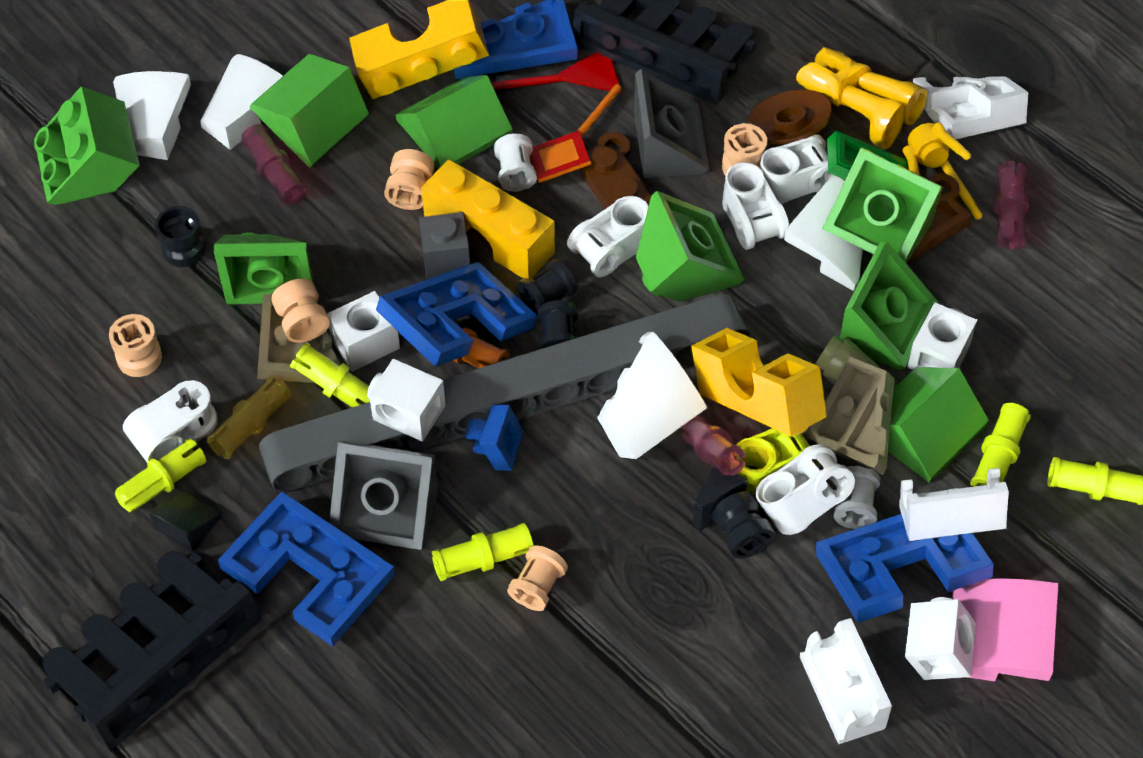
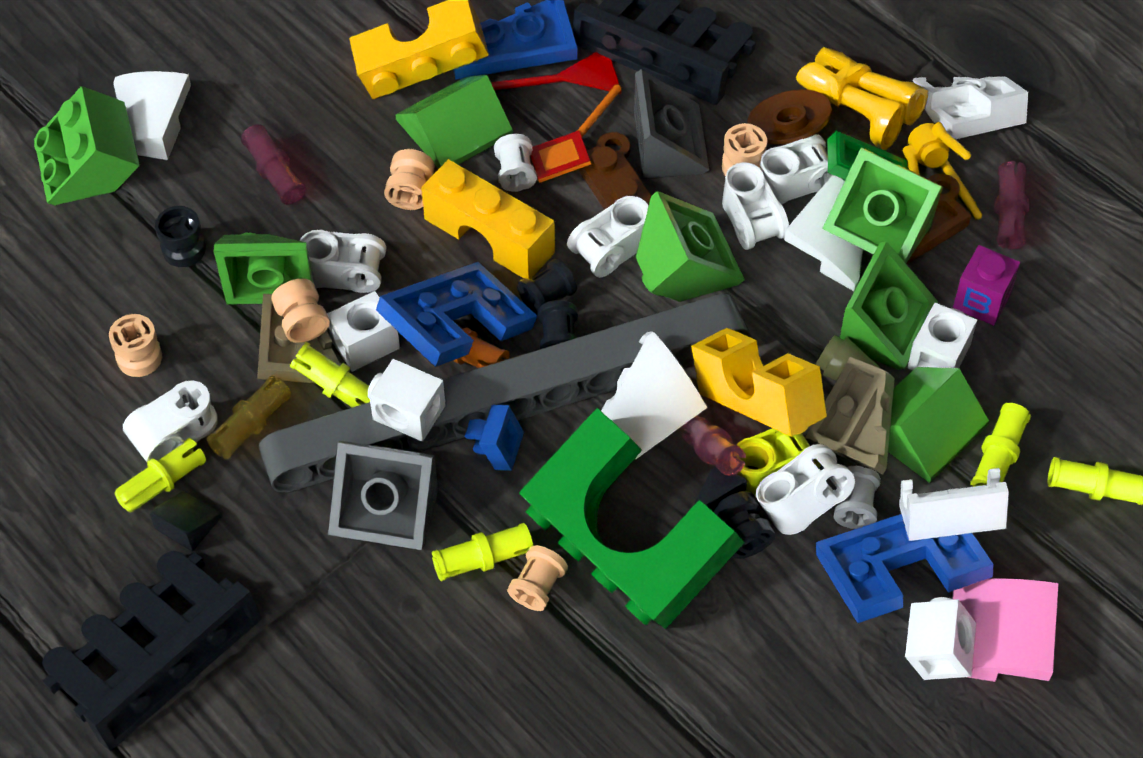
white slope [200,54,283,150] -> none
blue plate [218,491,395,647] -> none
bright green slope [249,53,369,168] -> none
dark grey brick [419,212,470,280] -> none
white hinge [800,618,892,744] -> none
none -> white piece [300,230,386,293]
none -> green arch [519,408,745,629]
none -> magenta brick [953,245,1021,326]

